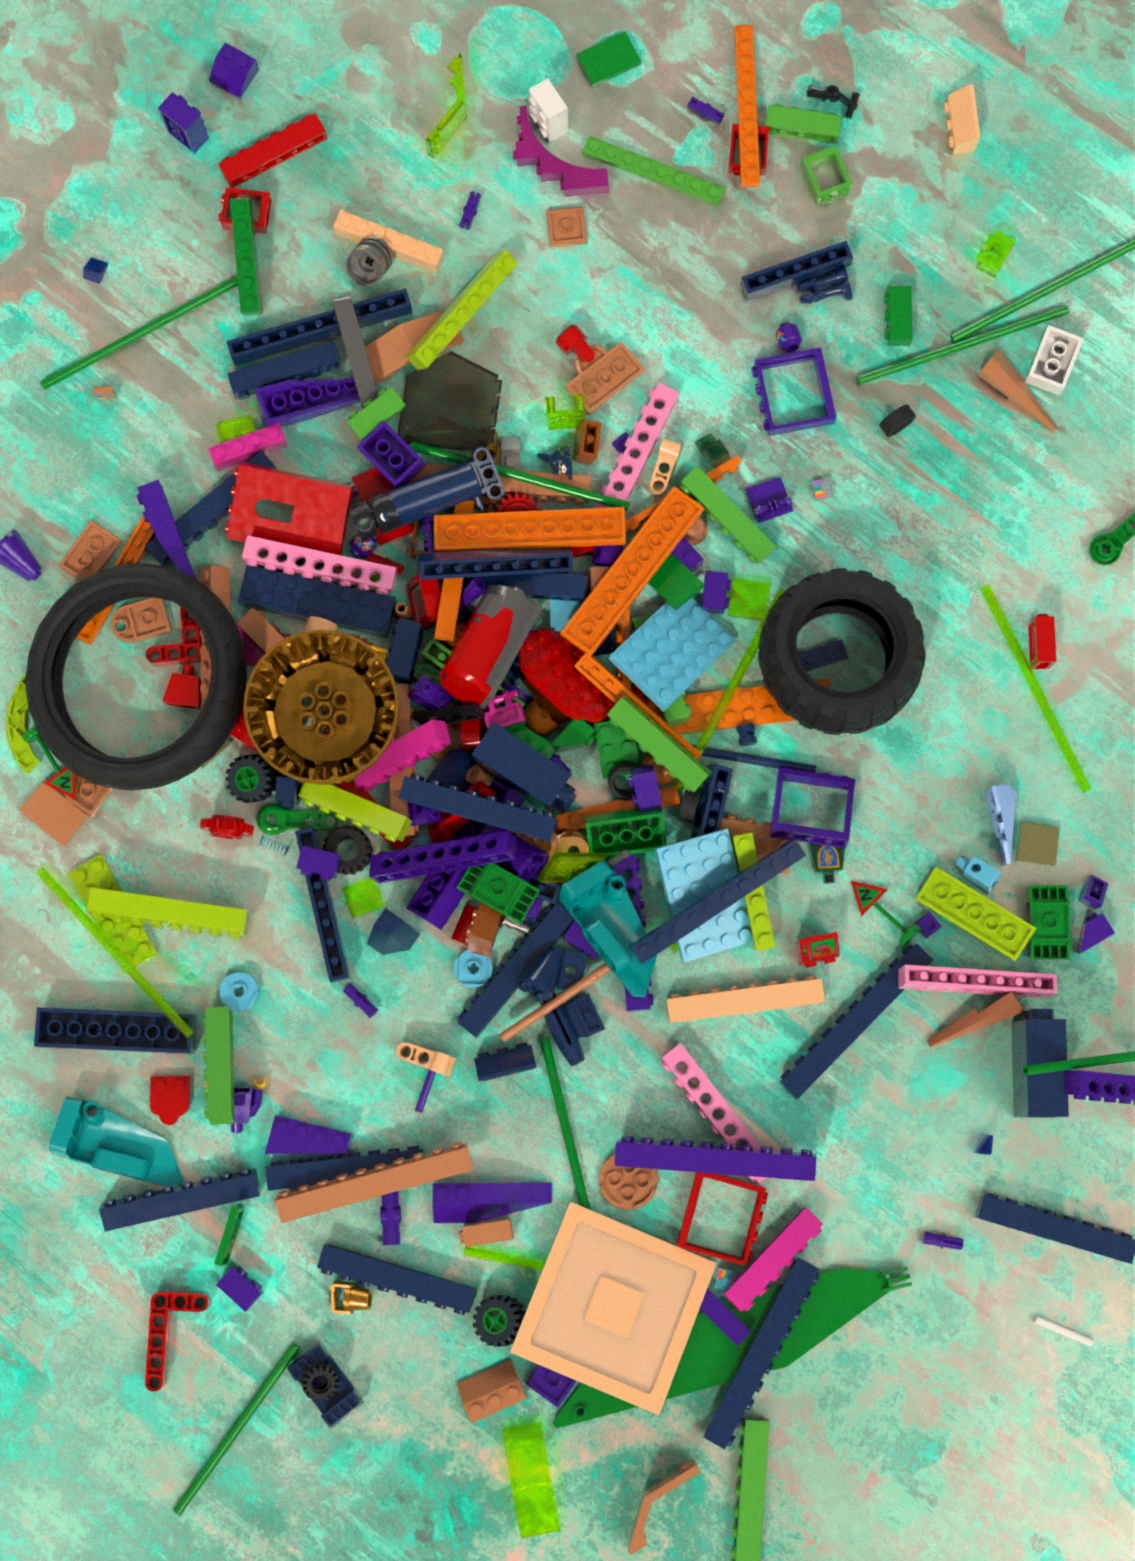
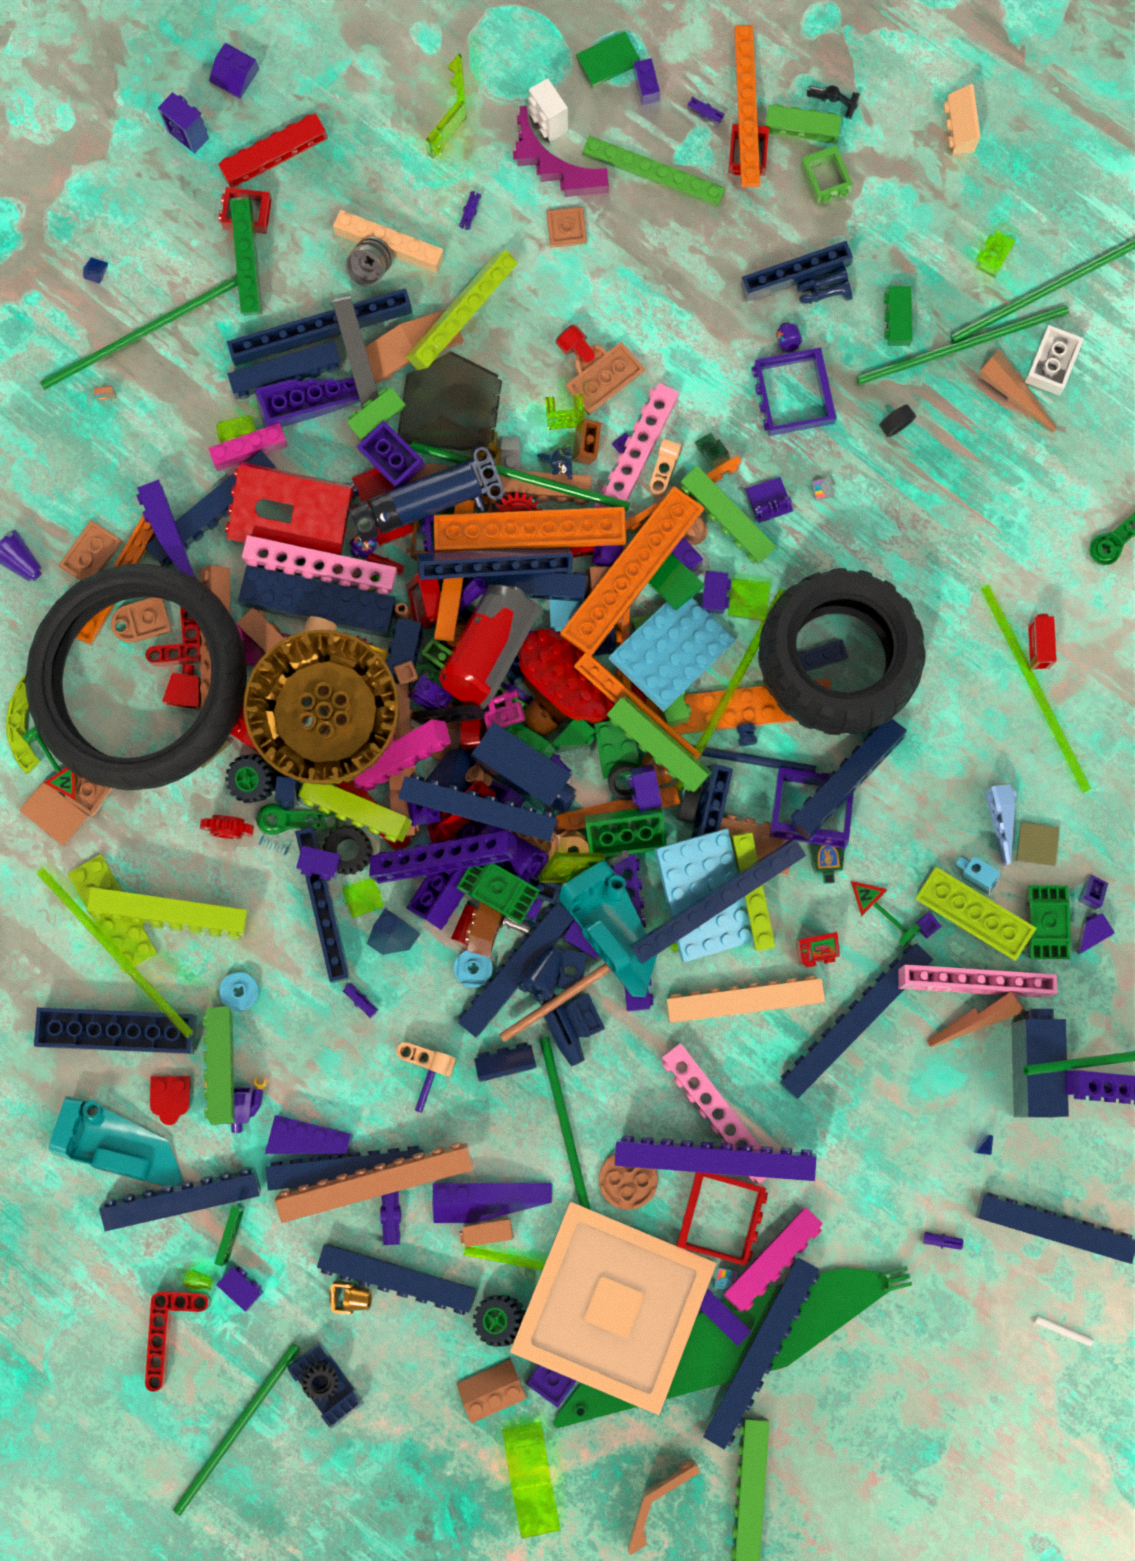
none -> clear neon green cone [183,1269,214,1290]
none -> nougat tile [393,661,419,686]
none -> dark purple brick [633,58,660,105]
none -> dark blue brick [790,719,907,840]

